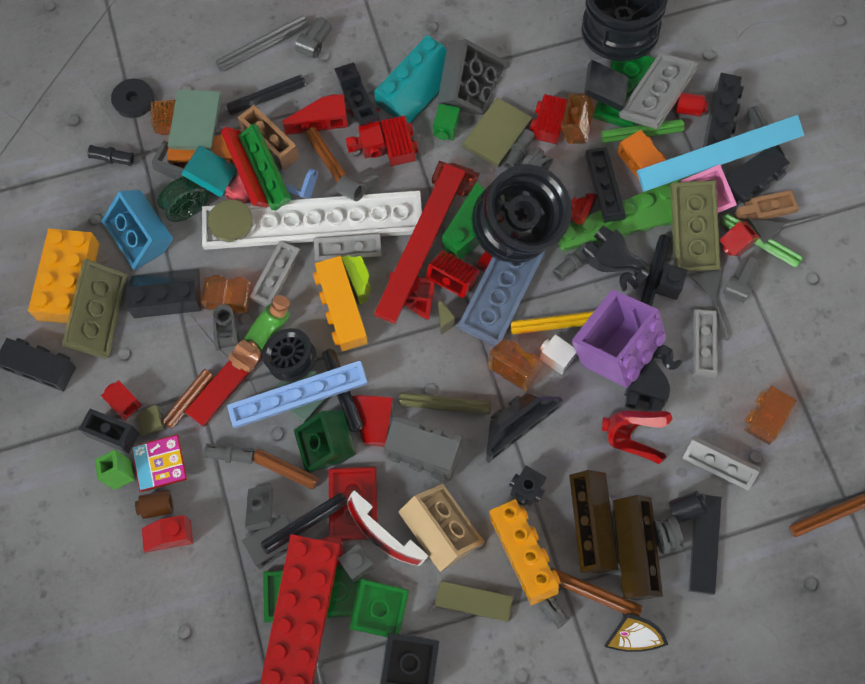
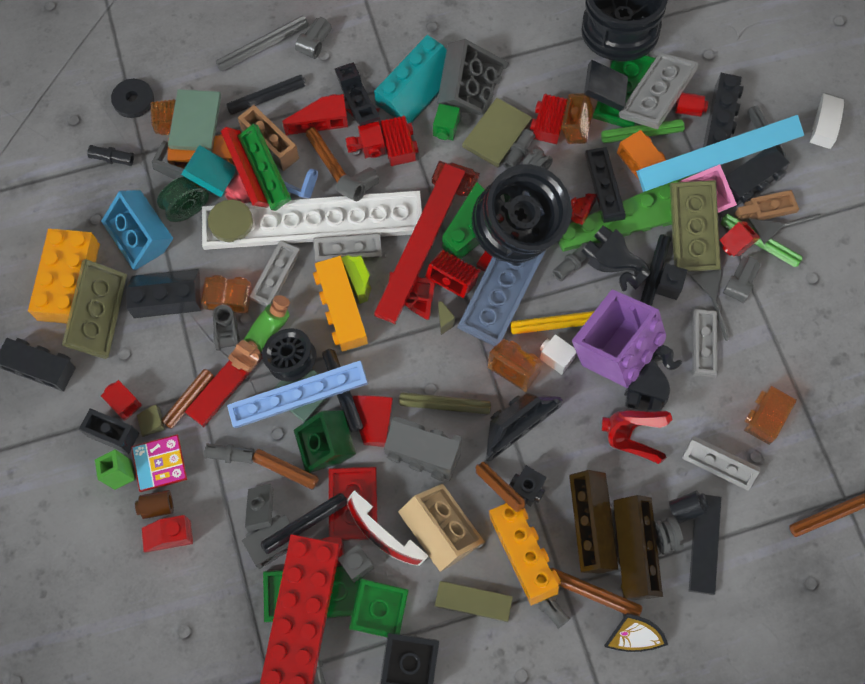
none -> dark orange axle [475,462,525,512]
none -> white slope [809,93,844,149]

